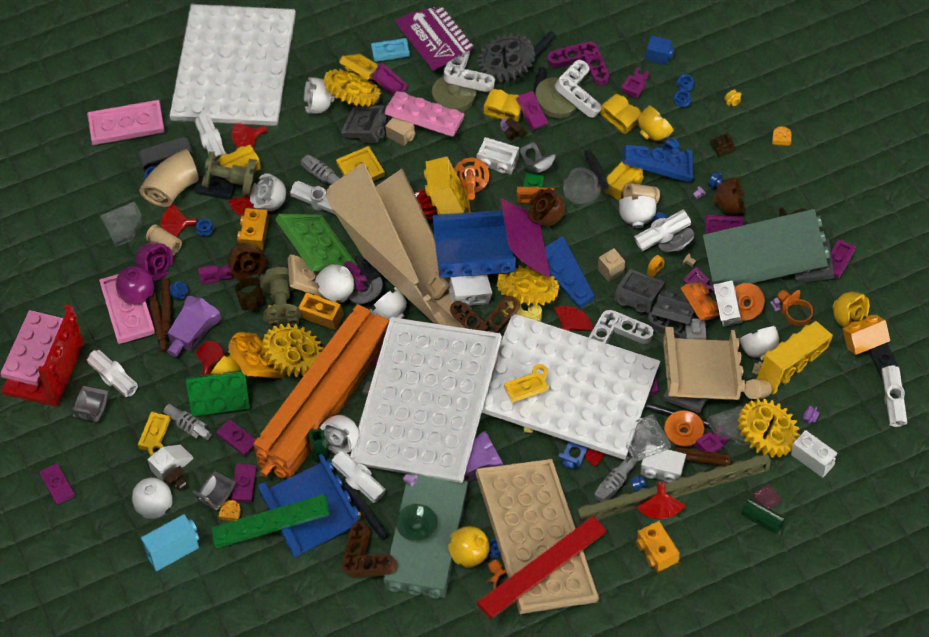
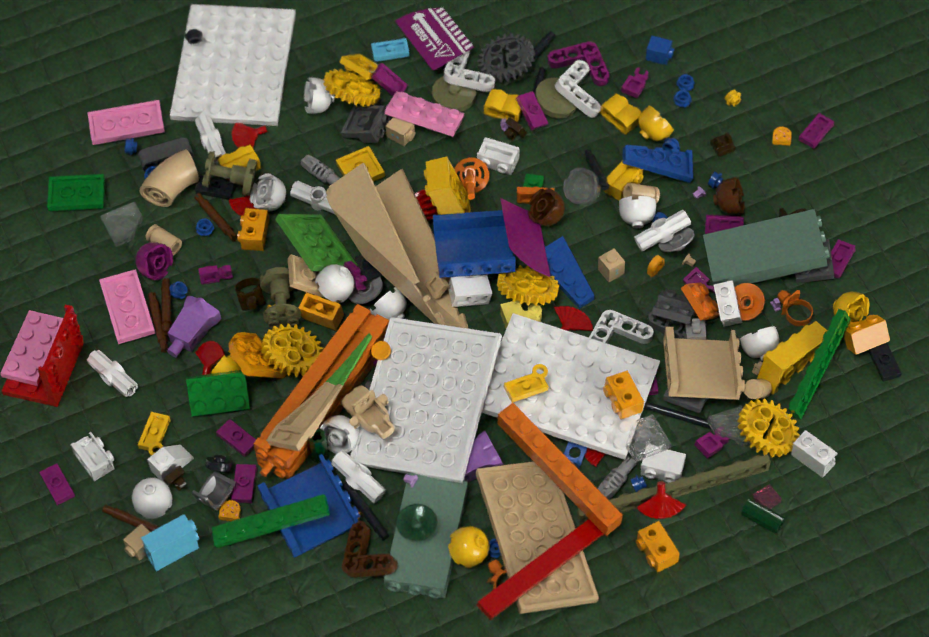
flat silver piece [72,386,108,422] -> none
magenta cylinder [116,266,155,305] -> none
red hand [161,204,197,237] -> none
light grey hinge [163,404,212,441] -> none
reddish brown cylinder [227,242,266,280] -> none
reddish brown beam [450,296,520,333] -> none
flat silver piece [519,142,555,173] -> none
dark grey plate [614,269,665,313] -> none
orange dish [664,411,704,446] -> none
reddish brown axle [674,447,731,466] -> none
medium lavender plate [802,405,819,424] -> none
white piece [882,366,907,427] -> none
none -> green plate [47,174,105,211]
none -> white hinge [71,432,114,482]
none -> reddish brown piece [102,504,160,532]
none -> tan brick [123,524,150,561]
none -> blue plate [125,138,137,155]
none -> black plate [185,29,203,44]
none -> reddish brown piece [194,193,237,241]
none -> black wheel [205,455,232,472]
none -> tan plate [266,333,372,451]
none -> tan piece [341,385,394,439]
none -> light orange piece [371,341,391,360]
none -> orange brick [497,402,623,536]
none -> light orange brick [603,370,644,420]
none -> green plate [788,309,851,420]
none -> magenta plate [799,113,834,149]

